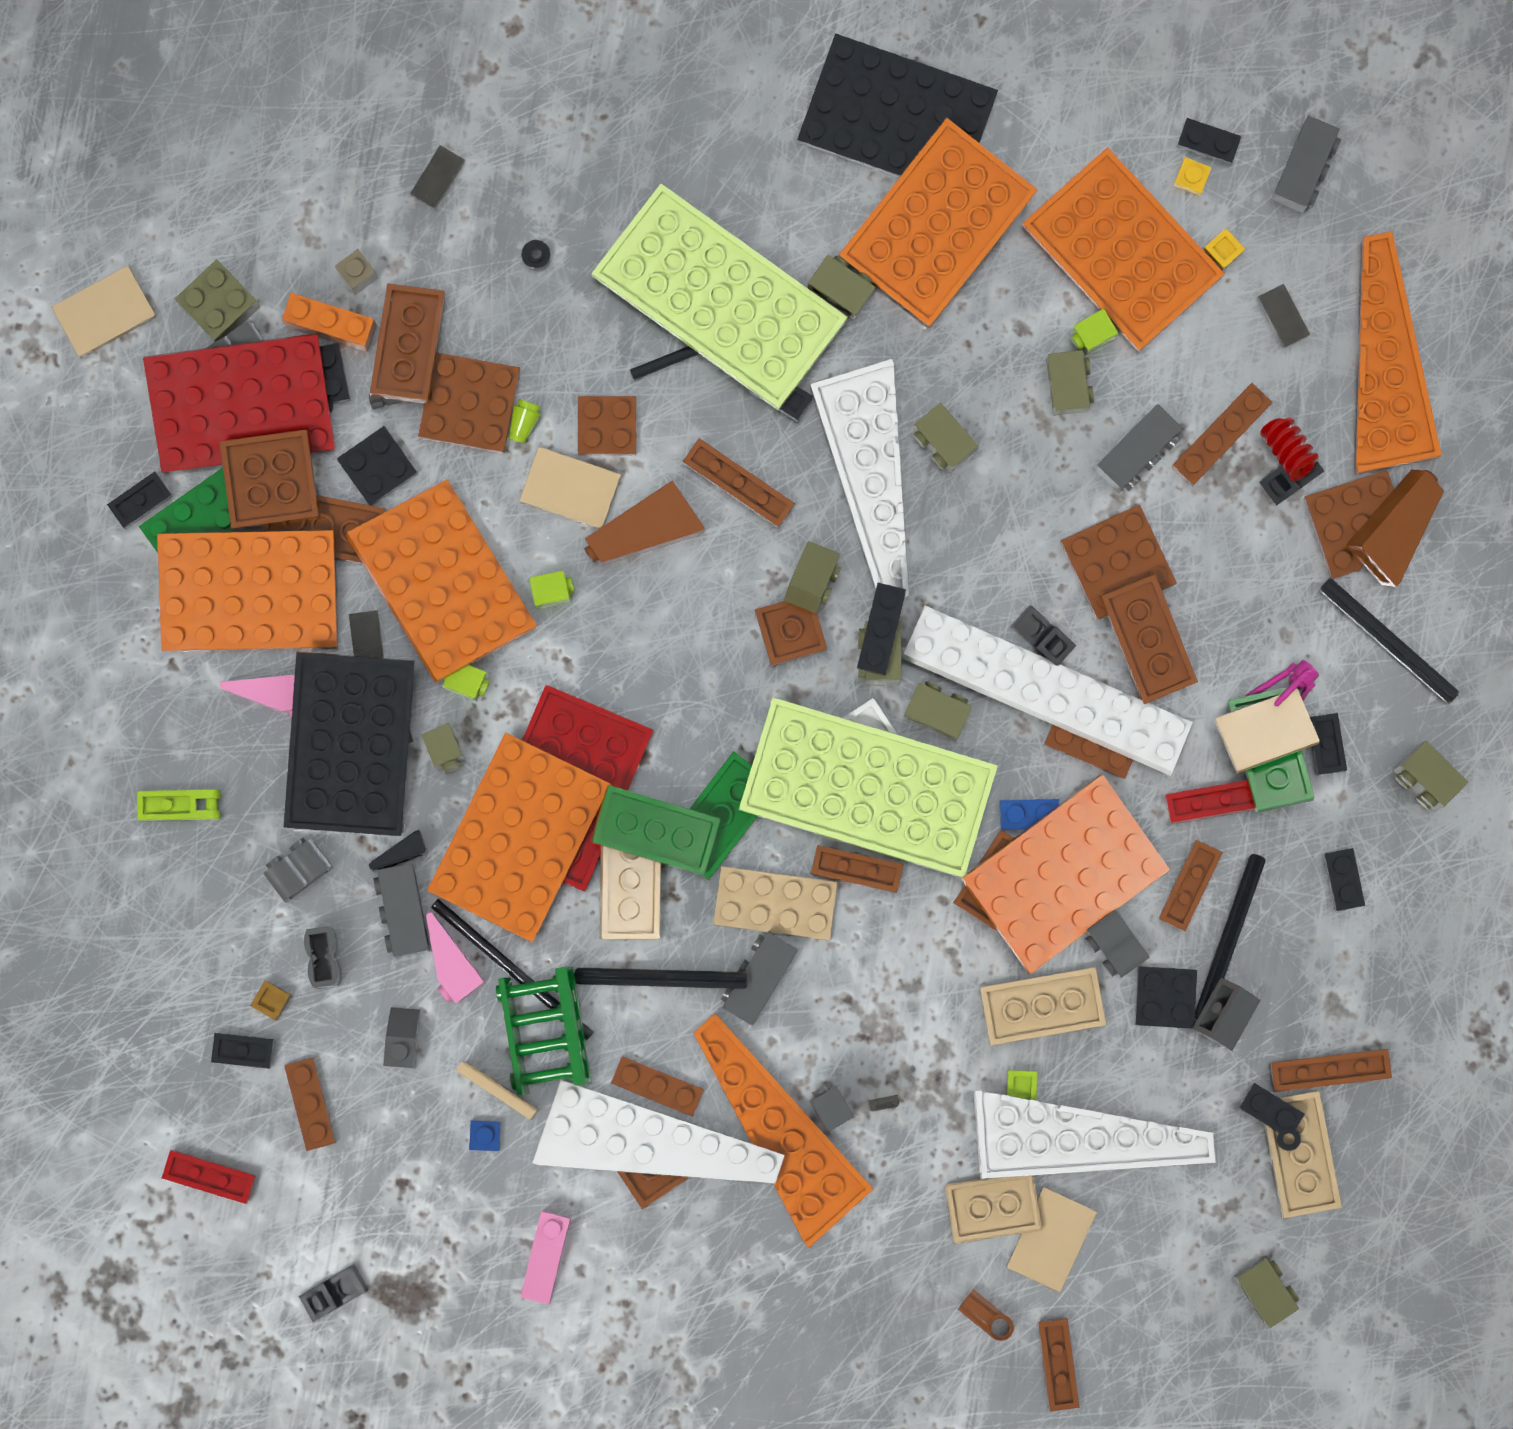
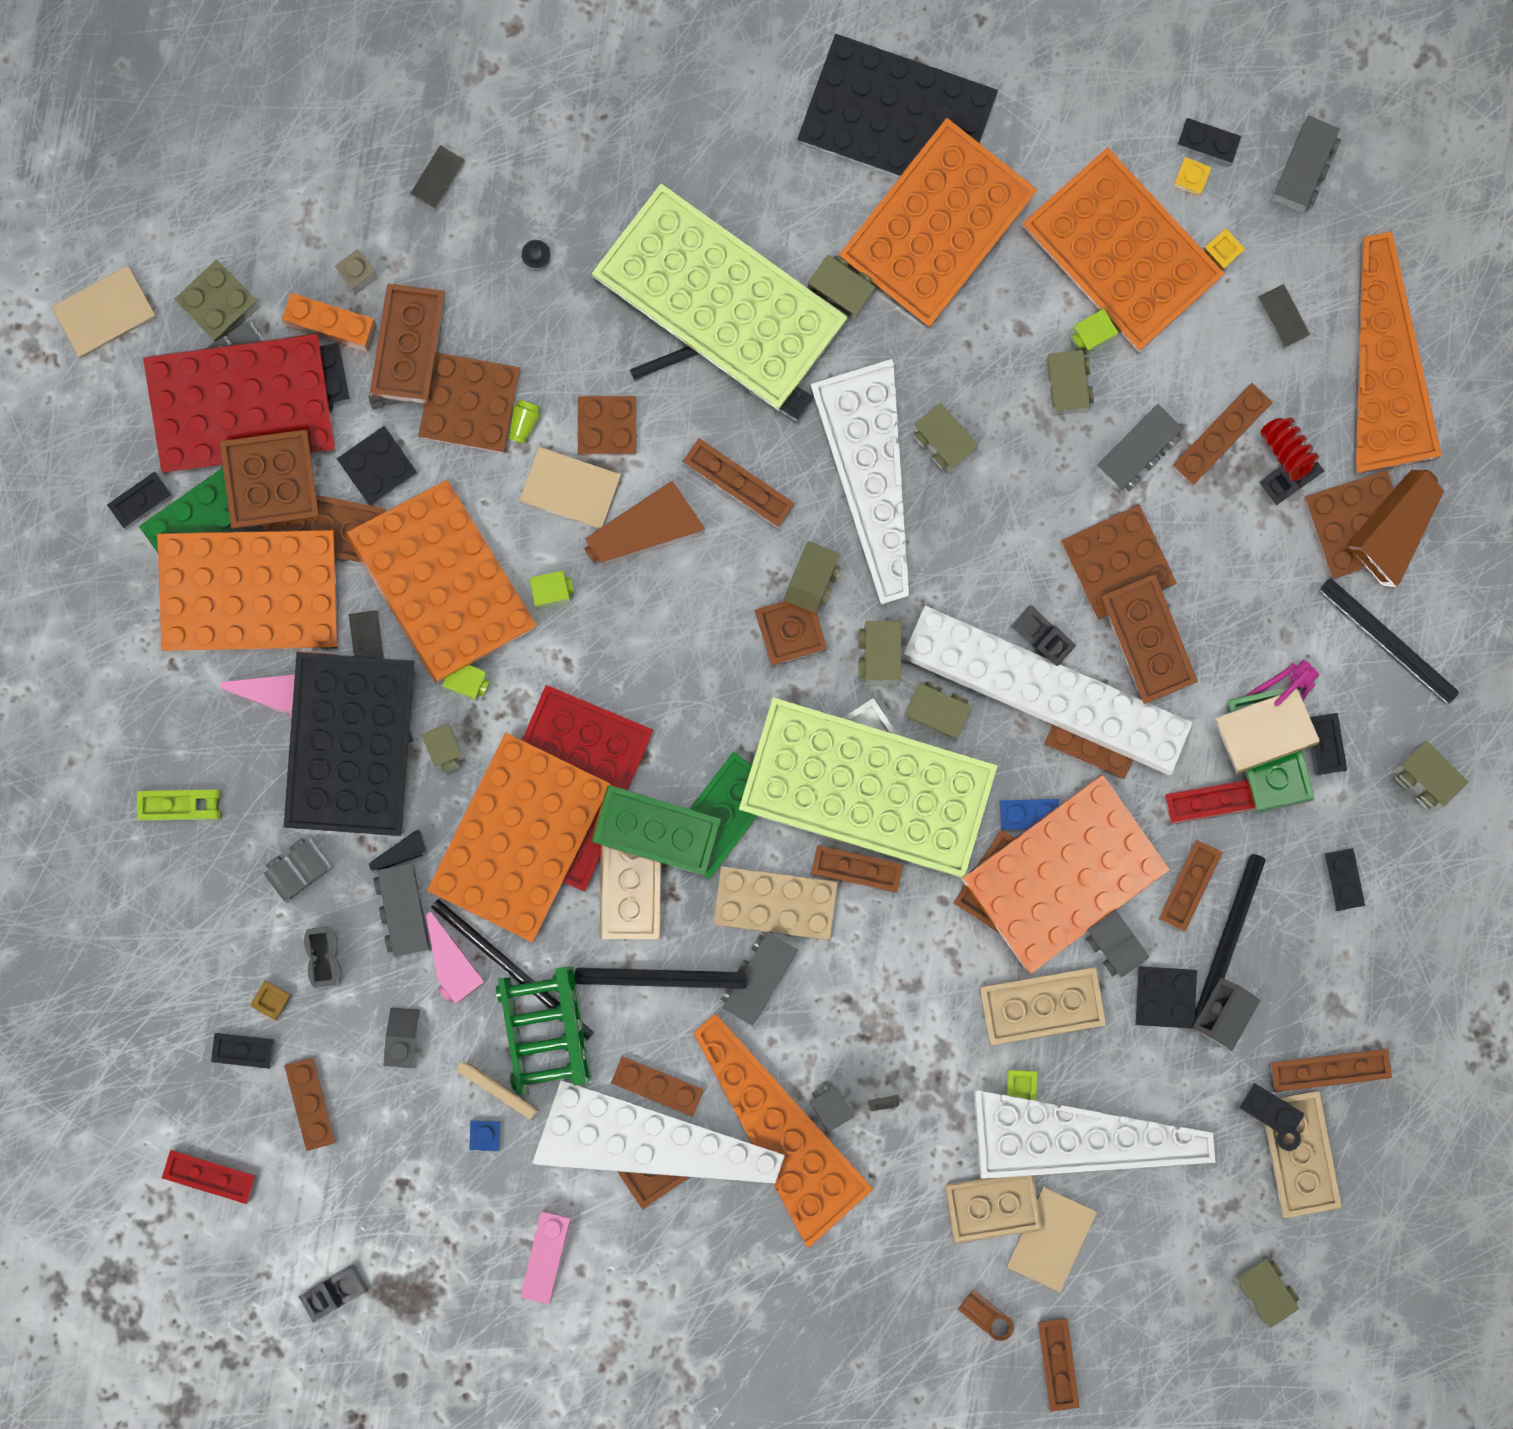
black plate [857,582,906,676] -> none

